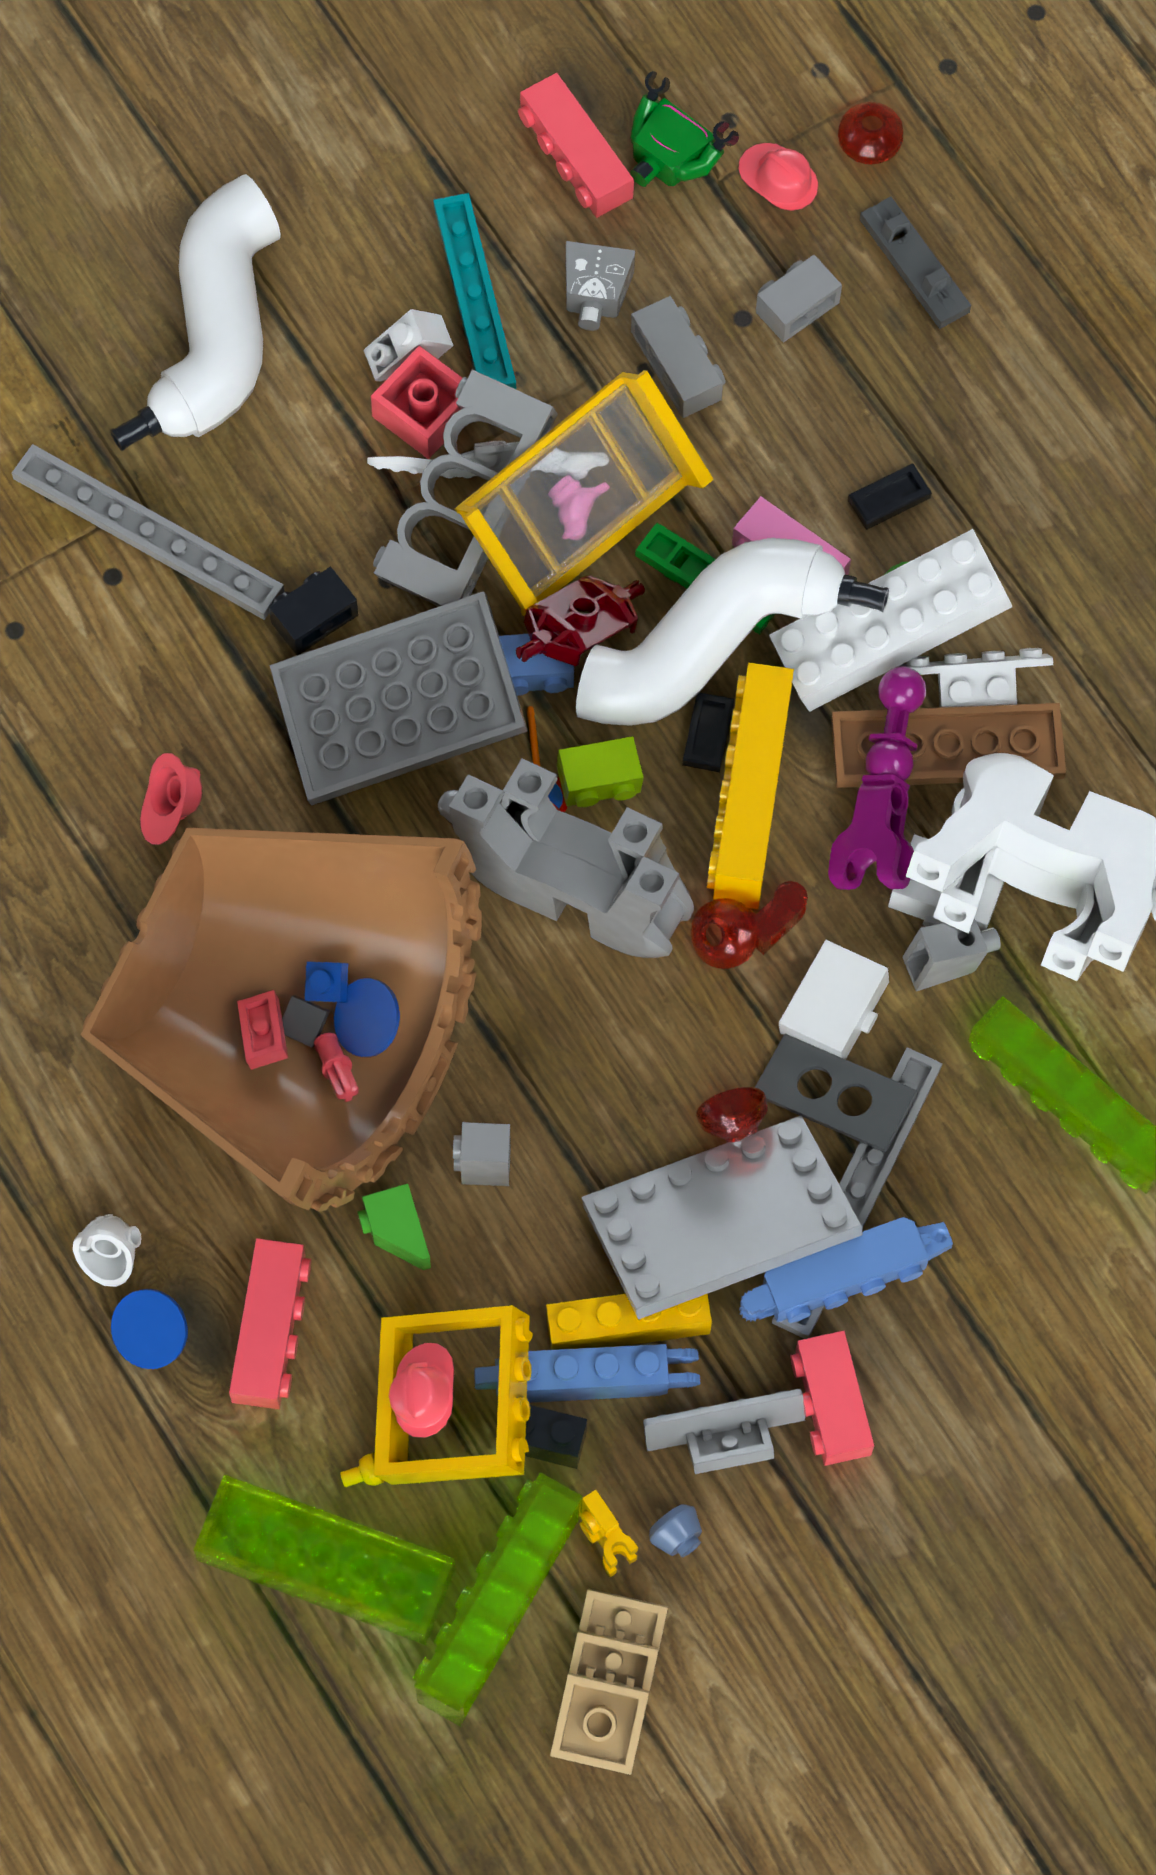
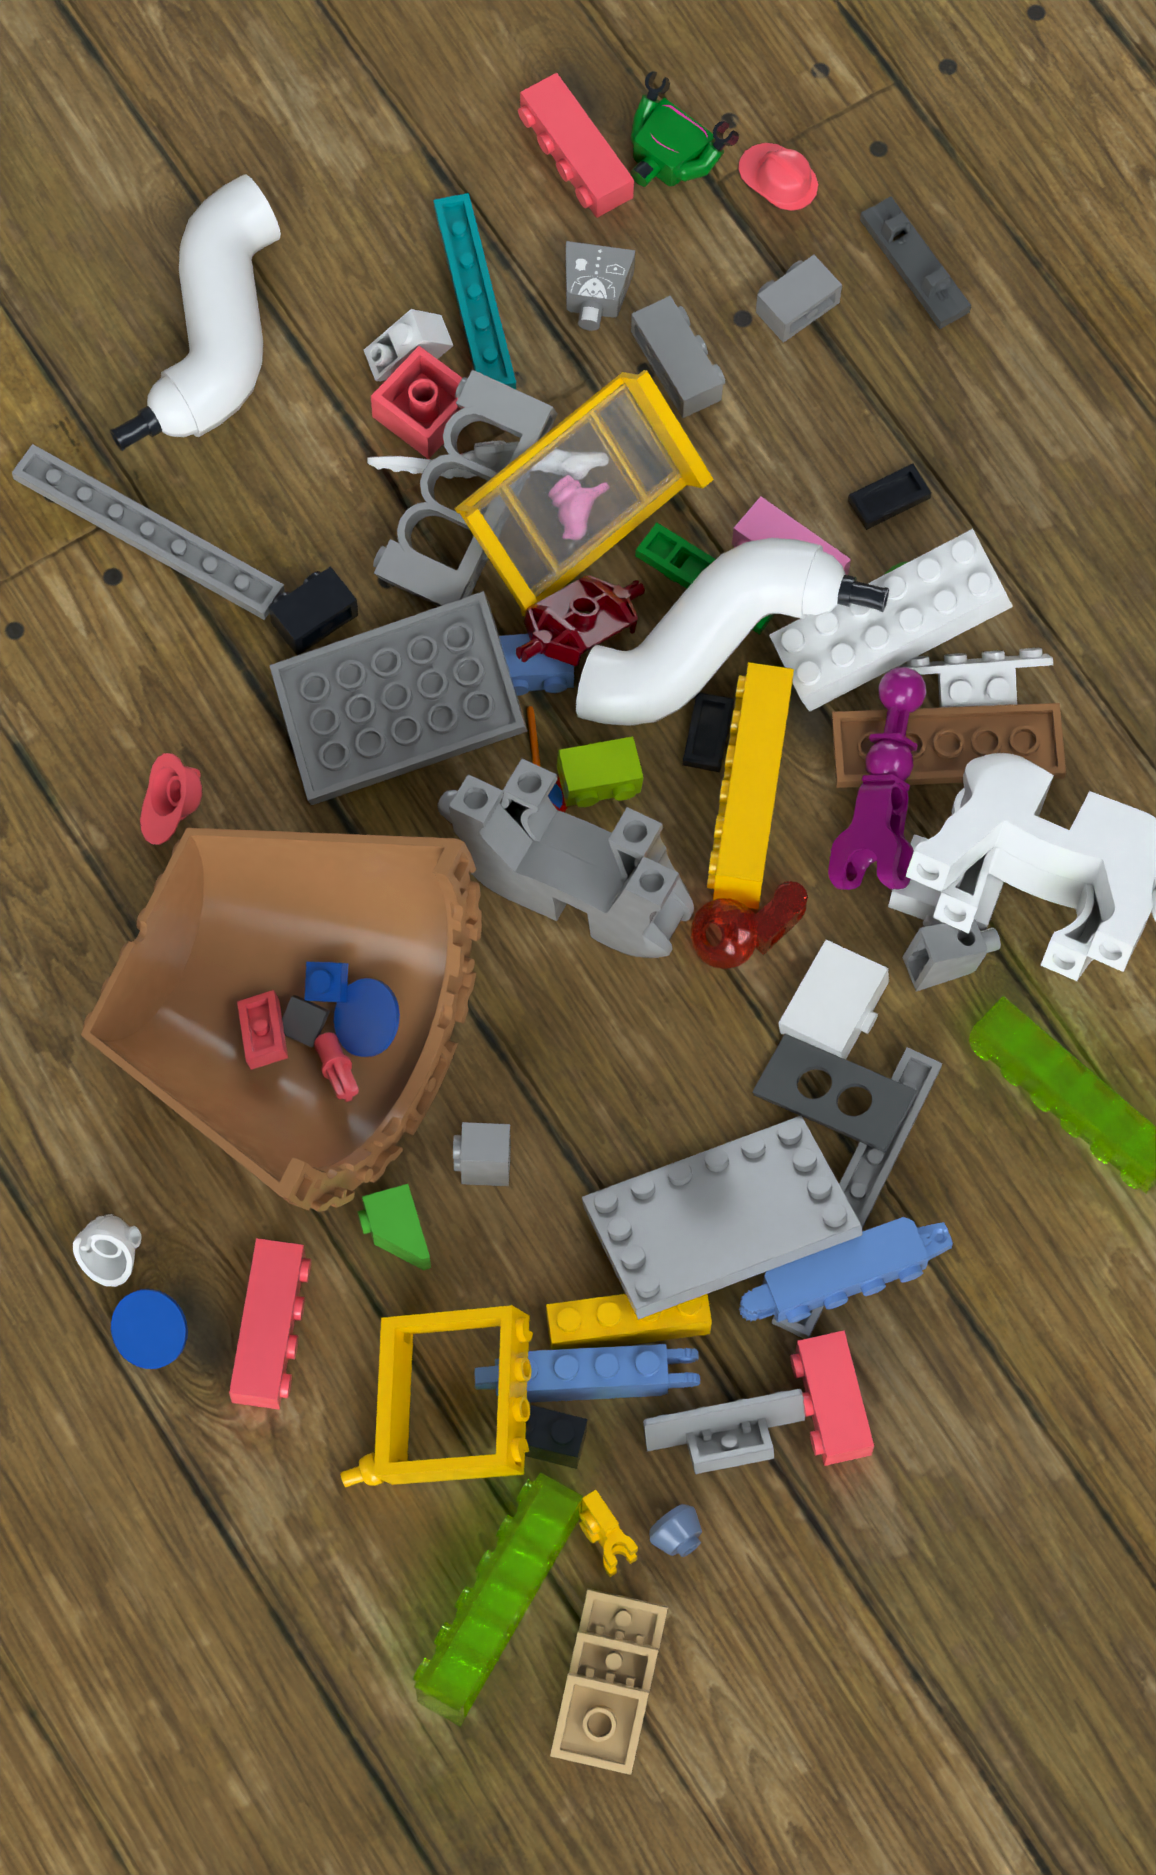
clear neon green brick [193,1474,455,1645] -> none
coral piece [389,1343,454,1438] -> none
clear red piece [696,1087,768,1142] -> none
clear red piece [838,102,904,165] -> none

